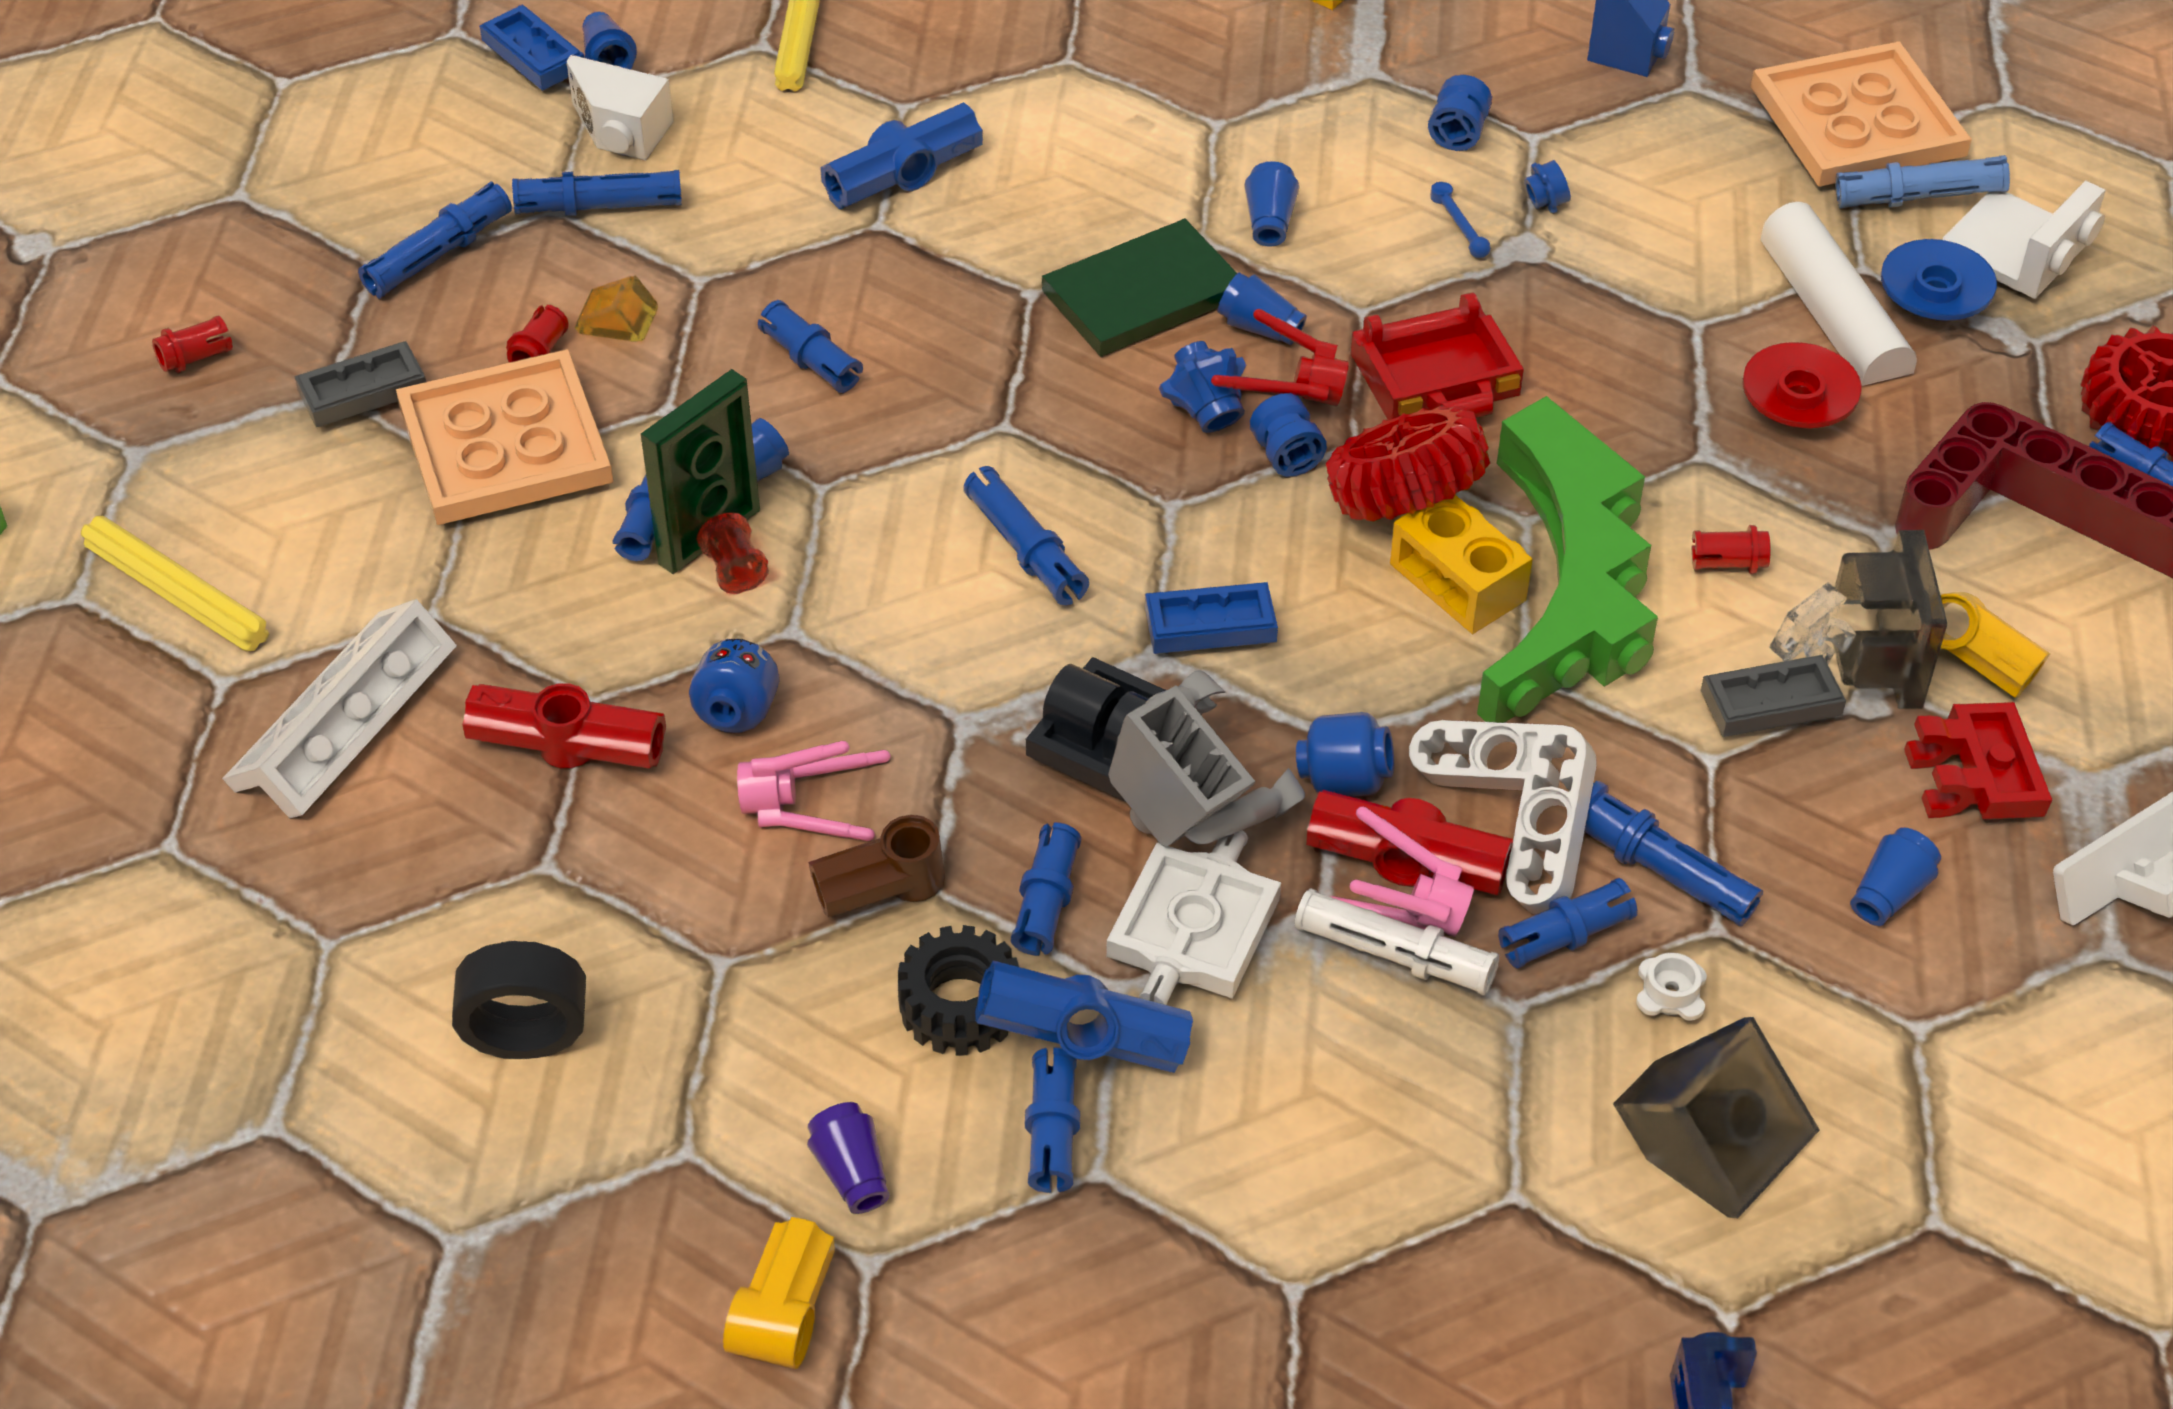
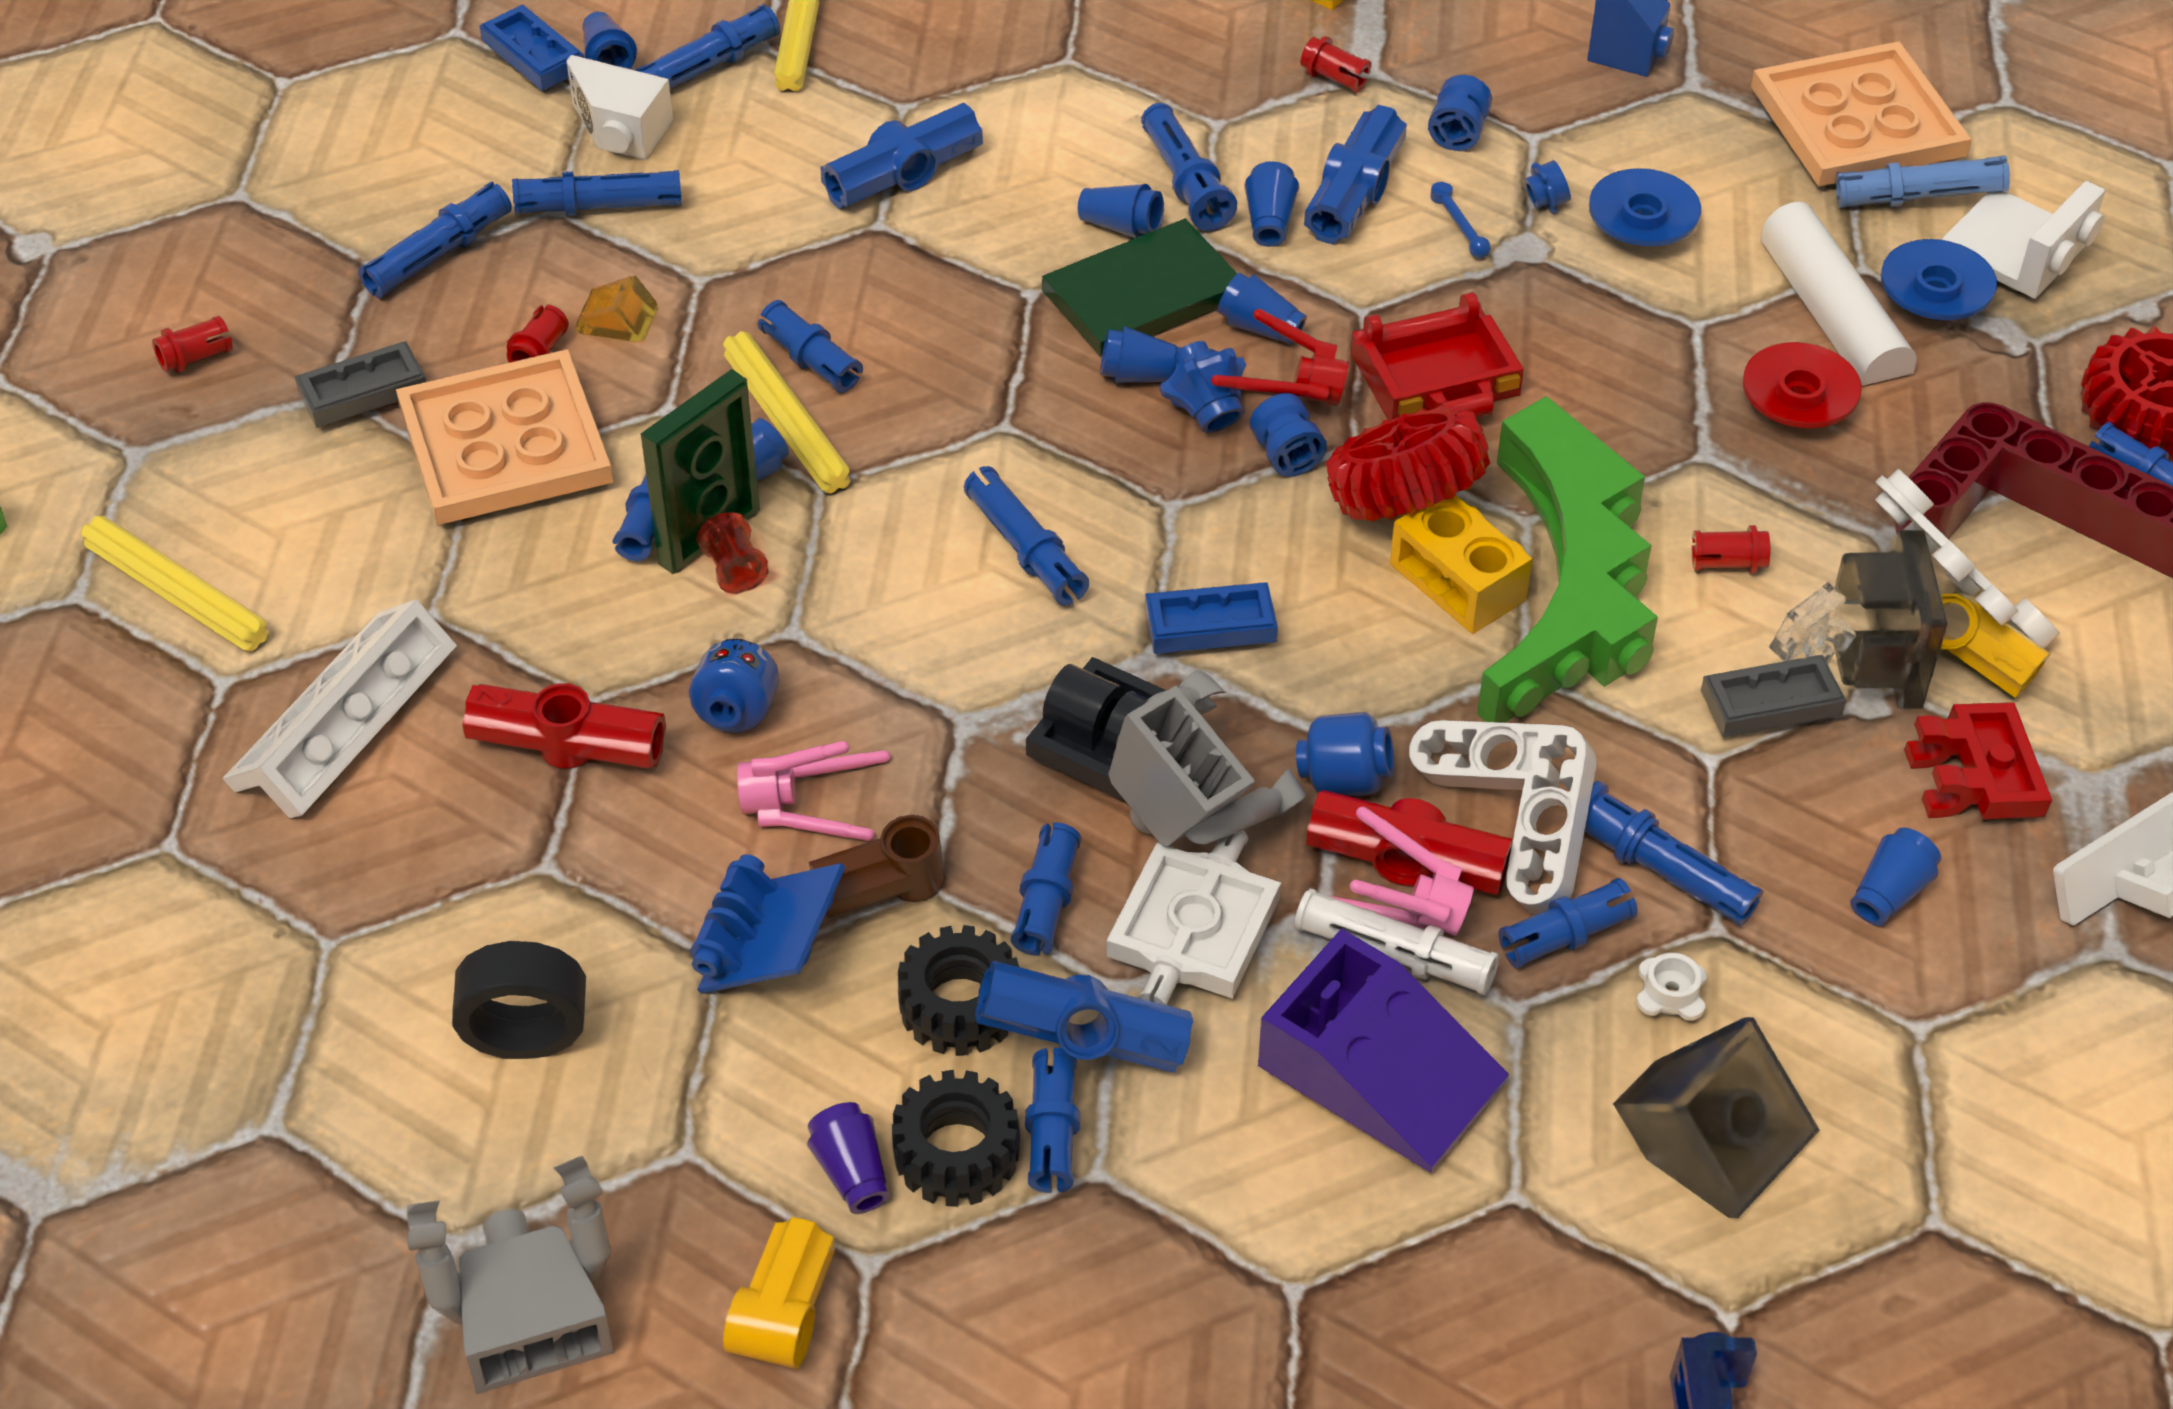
none -> light grey torso [407,1156,614,1394]
none -> blue pin [634,4,780,89]
none -> blue hinge [690,854,845,994]
none -> light yellow axle [723,331,850,494]
none -> black tyre [892,1070,1020,1207]
none -> blue cone [1078,184,1164,238]
none -> blue cone [1100,326,1182,383]
none -> blue pin [1141,103,1237,231]
none -> dark purple slope [1258,928,1509,1173]
none -> red pin [1300,36,1372,93]
none -> blue piece [1304,104,1407,245]
none -> blue dish [1589,168,1701,246]
none -> white plant [1875,469,2060,649]

